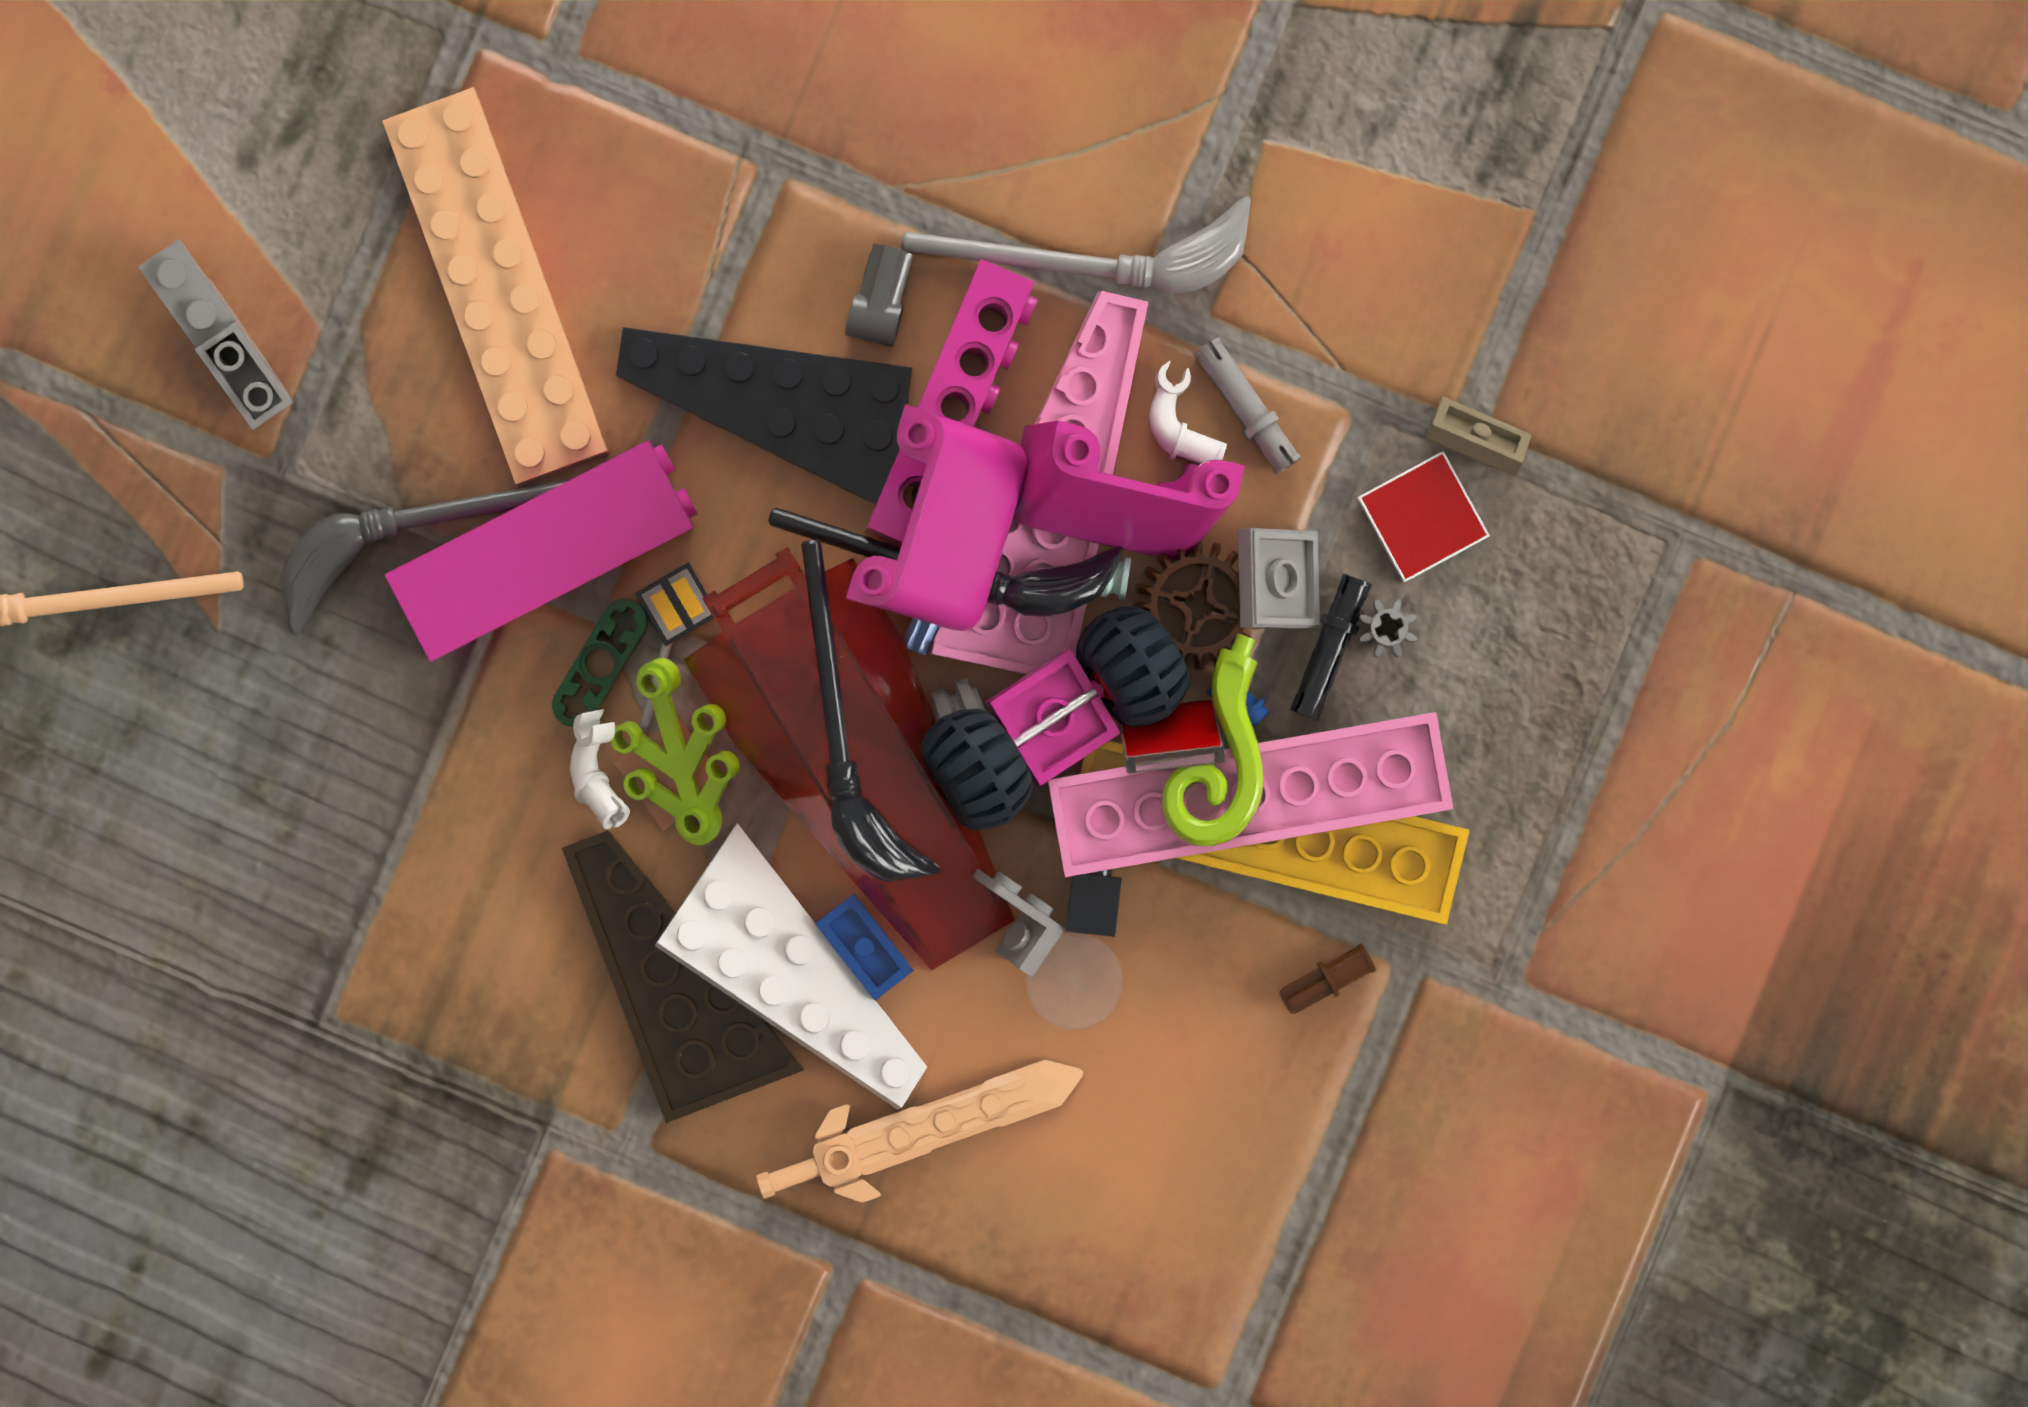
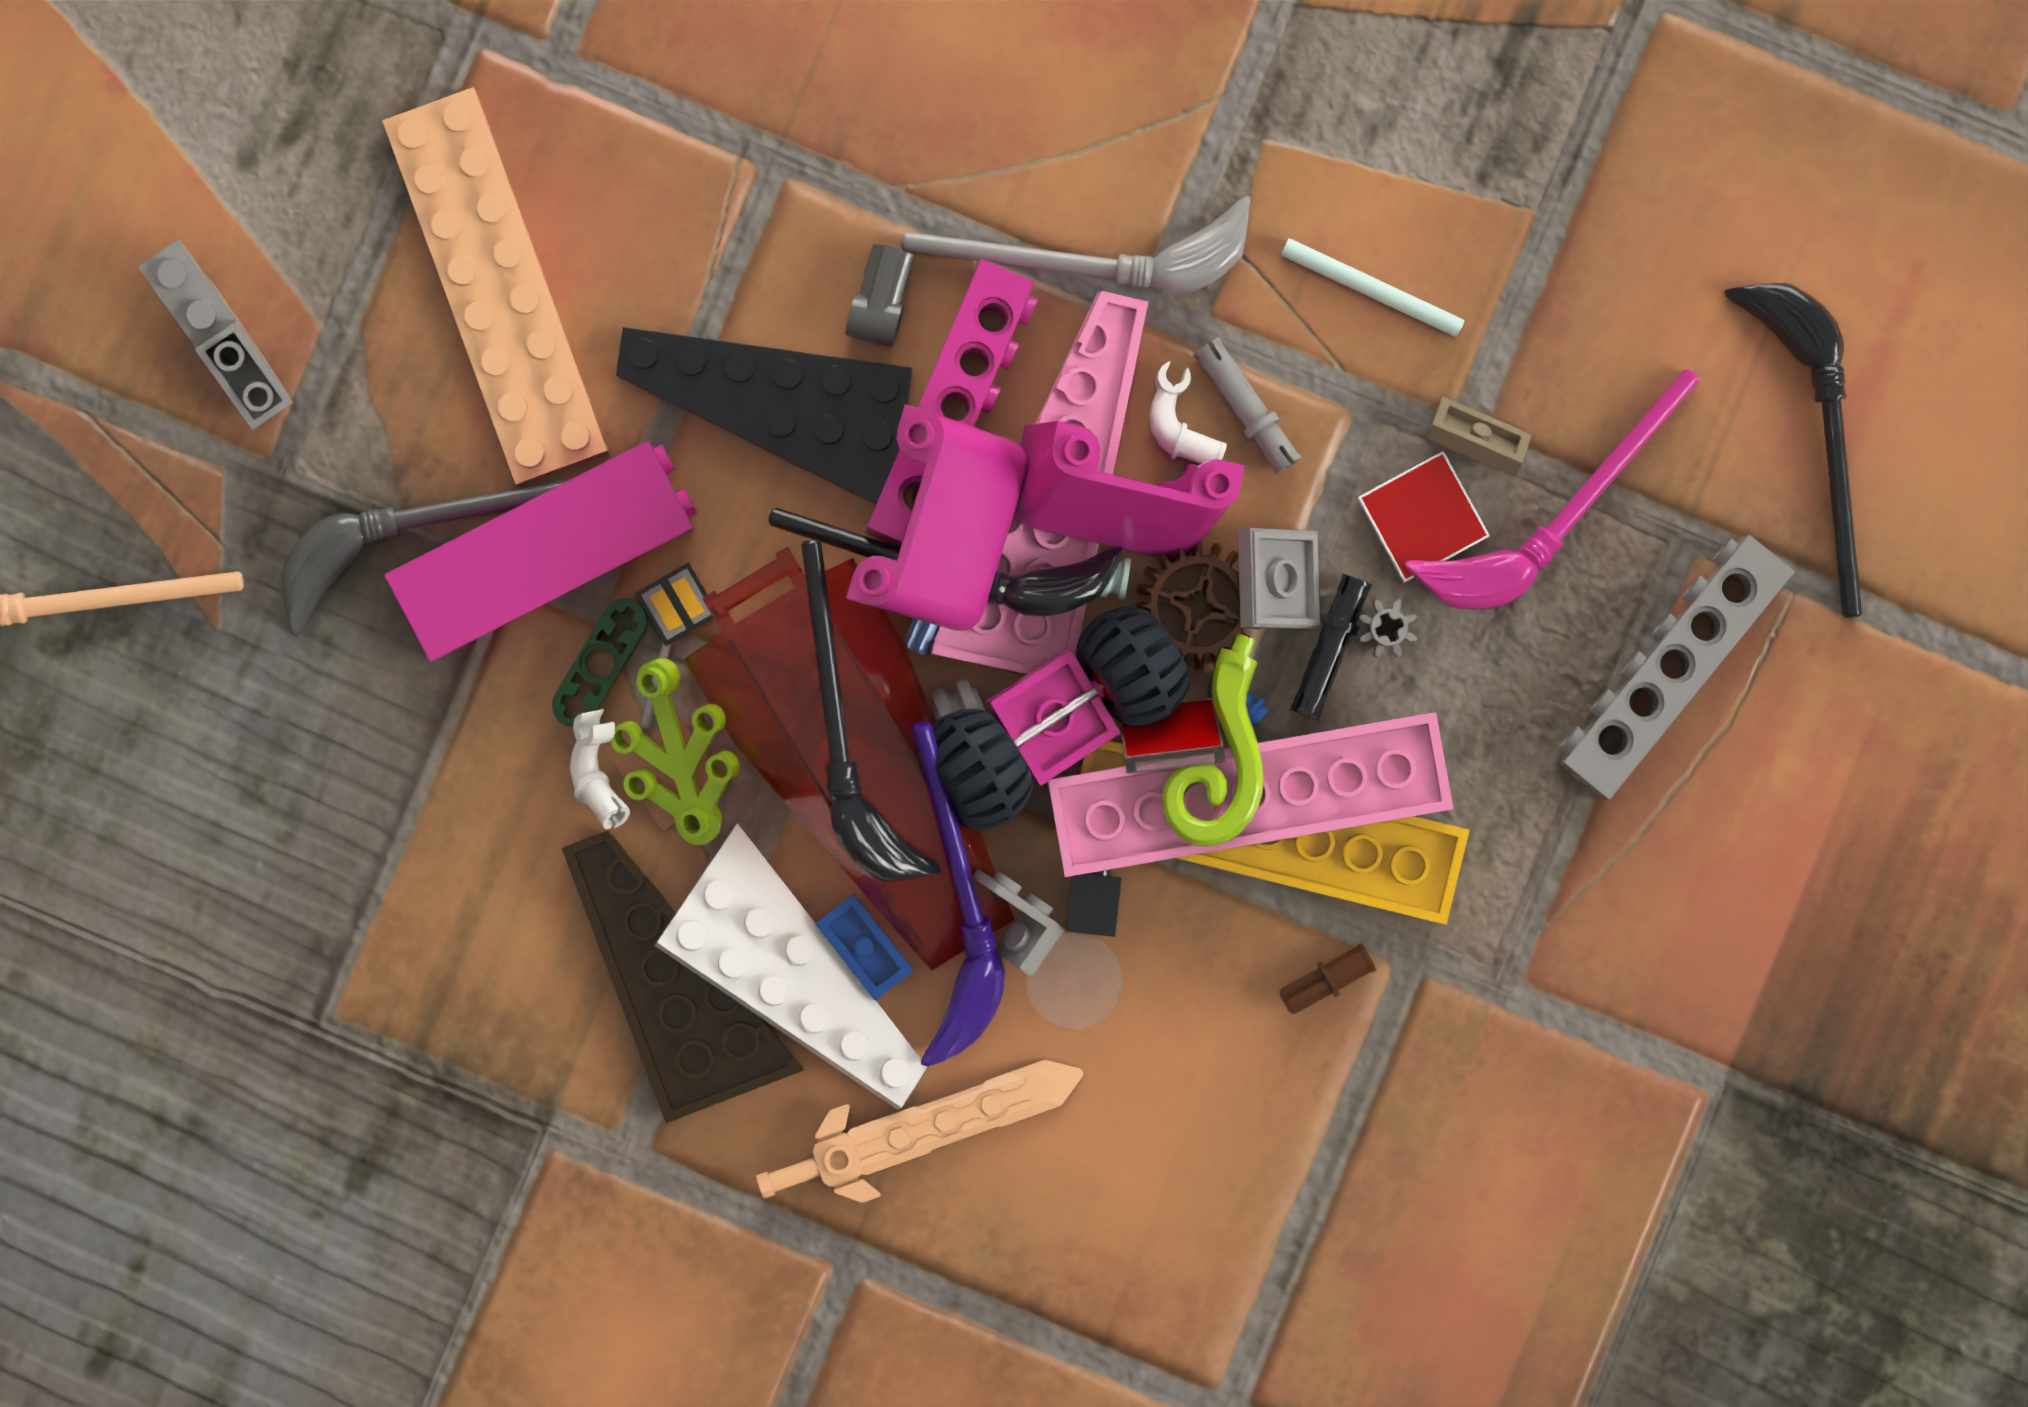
none -> dark purple piece [912,722,1005,1066]
none -> light aqua bar [1281,238,1465,338]
none -> dark pink piece [1405,369,1699,610]
none -> light grey brick [1557,535,1795,800]
none -> black piece [1724,283,1862,618]

